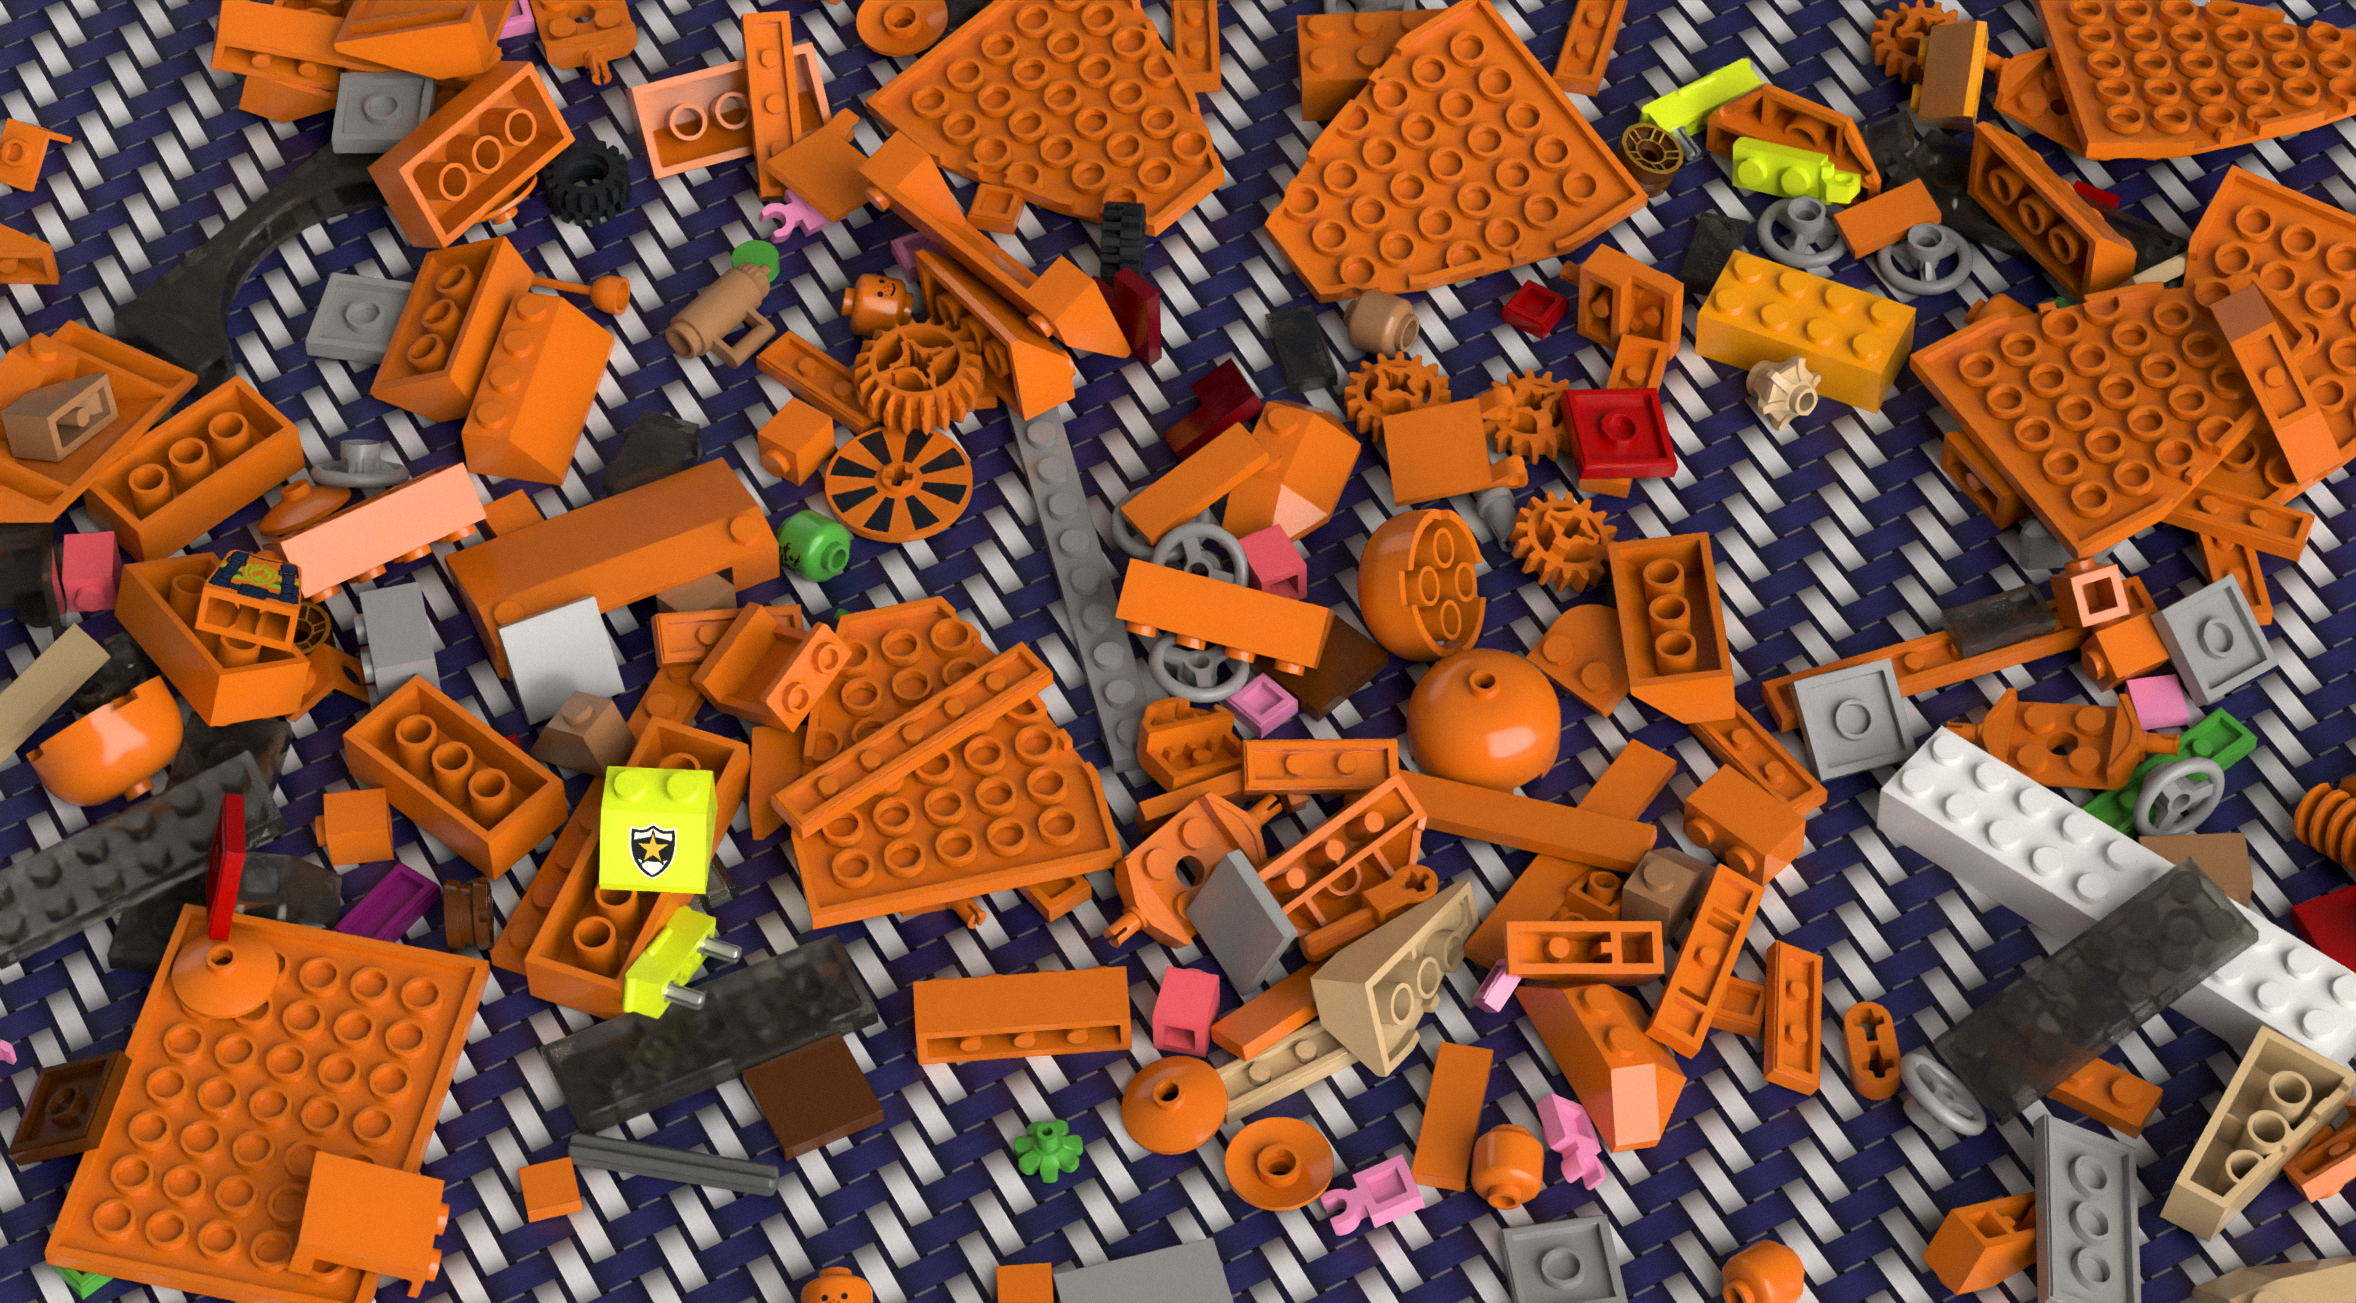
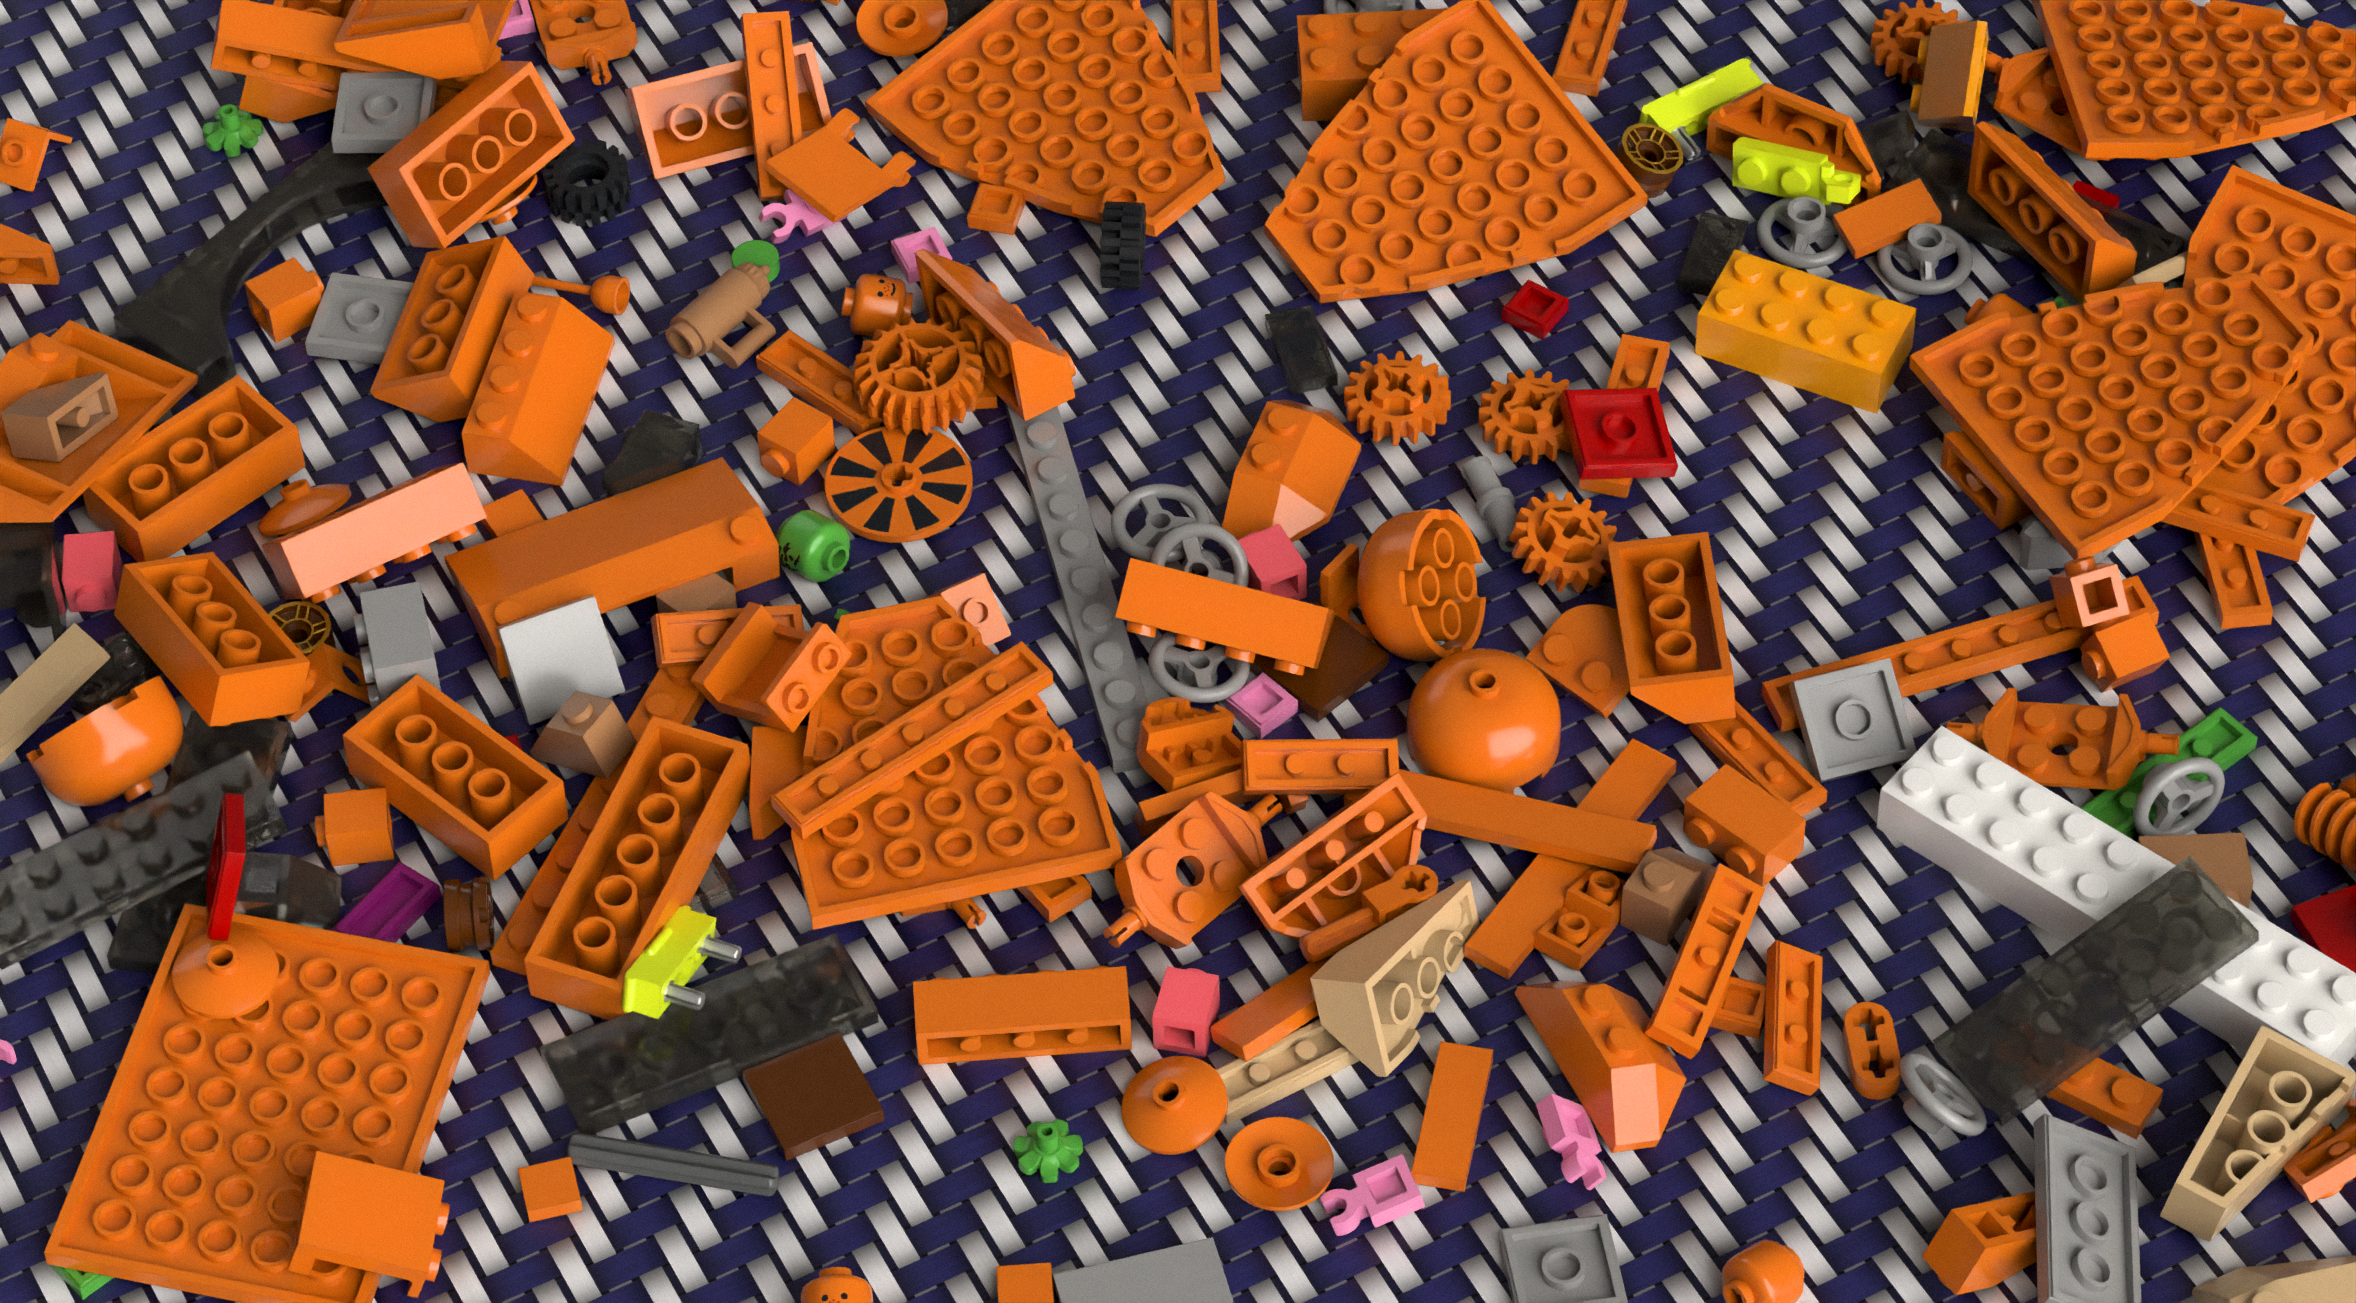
reddish brown tile [8,1050,132,1166] -> none
orange torso [195,550,302,652] -> none
light grey piece [310,439,410,488] -> none
neon yellow slope [599,766,718,894] -> none
orange slope [858,130,1132,359] -> none
dark red tile [1091,267,1162,367] -> none
orange tile [1120,421,1271,548] -> none
dark red tile [1164,357,1264,462] -> none
light grey tile [1185,849,1298,996] -> none
medium nougat head [1343,289,1419,359] -> none
orange flag [1382,387,1529,507] -> none
orange head [1471,1124,1545,1210] -> none
bright pink tile [1472,958,1522,1013] -> none
orange slope [1503,921,1665,986] -> none
orange plate [1559,243,1684,362] -> none
tan rock [1746,355,1821,431] -> none
clear smoke tile [1940,583,2057,659] -> none
bright pink tile [2124,674,2189,730] -> none
light grey plate [2150,573,2279,707] -> none
orange slope [2209,283,2344,484] -> none
none -> bright green plant [202,104,263,157]
none -> orange brick [244,257,325,343]
none -> bracket [924,573,1011,646]
none -> orange bracket [1318,543,1375,641]

